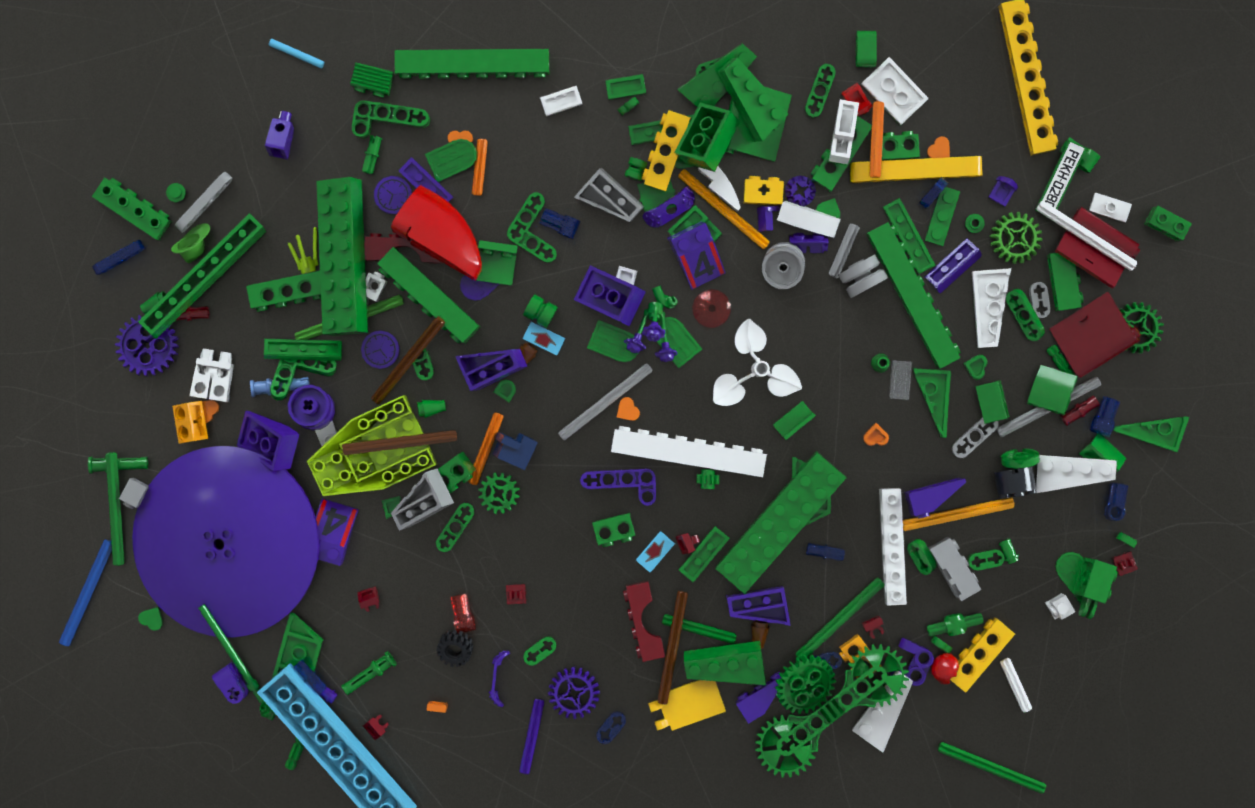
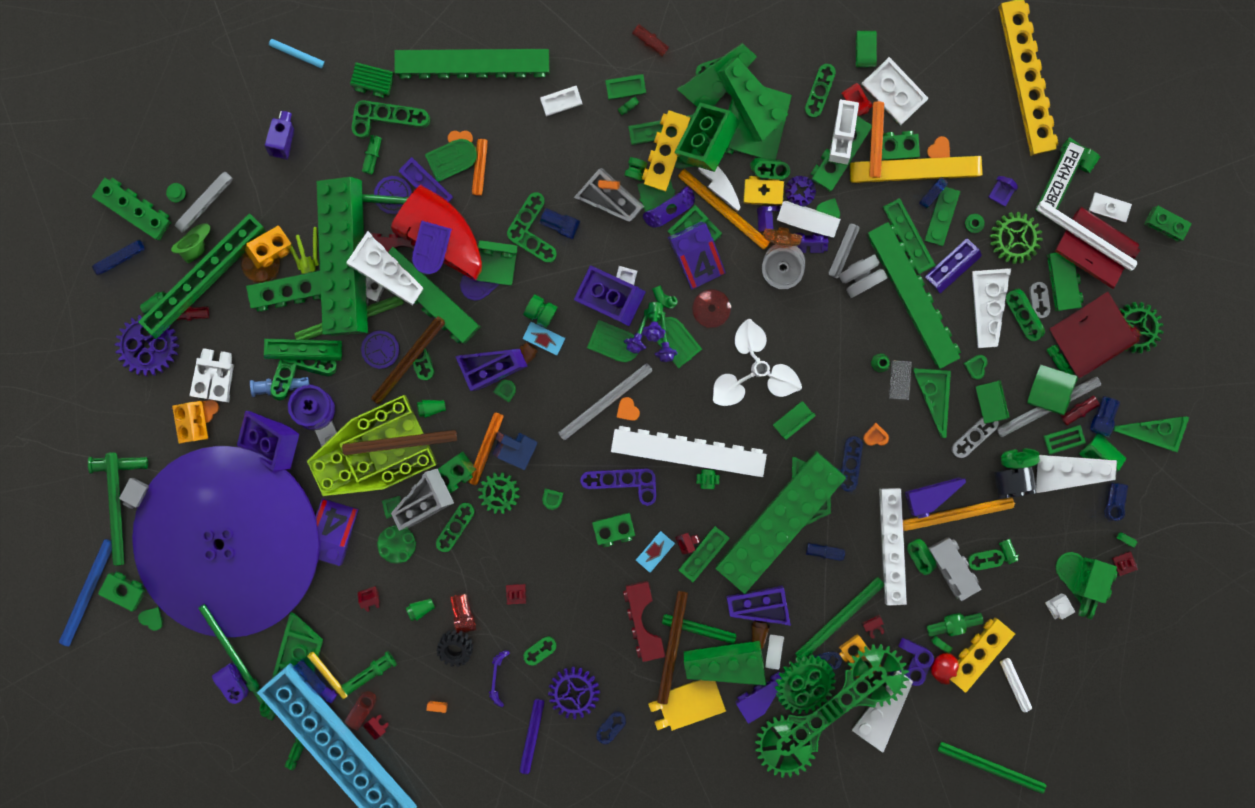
none -> green brick [98,571,146,612]
none -> clear orange dish [241,251,280,283]
none -> light orange brick [245,225,292,269]
none -> yellow bar [307,652,348,699]
none -> clear red piece [344,691,376,730]
none -> white wing [346,231,423,306]
none -> green bar [362,194,409,205]
none -> green dish [377,525,416,564]
none -> green cone [405,598,435,621]
none -> dark purple window [412,221,452,274]
none -> green tile [542,488,564,510]
none -> orange tile [598,180,620,190]
none -> clear red pin [632,24,669,57]
none -> green beam [750,158,790,180]
none -> clear orange dish [763,227,802,247]
none -> white sticker [765,635,784,670]
none -> clear blue beam [840,436,863,492]
none -> green tile [1043,425,1086,455]

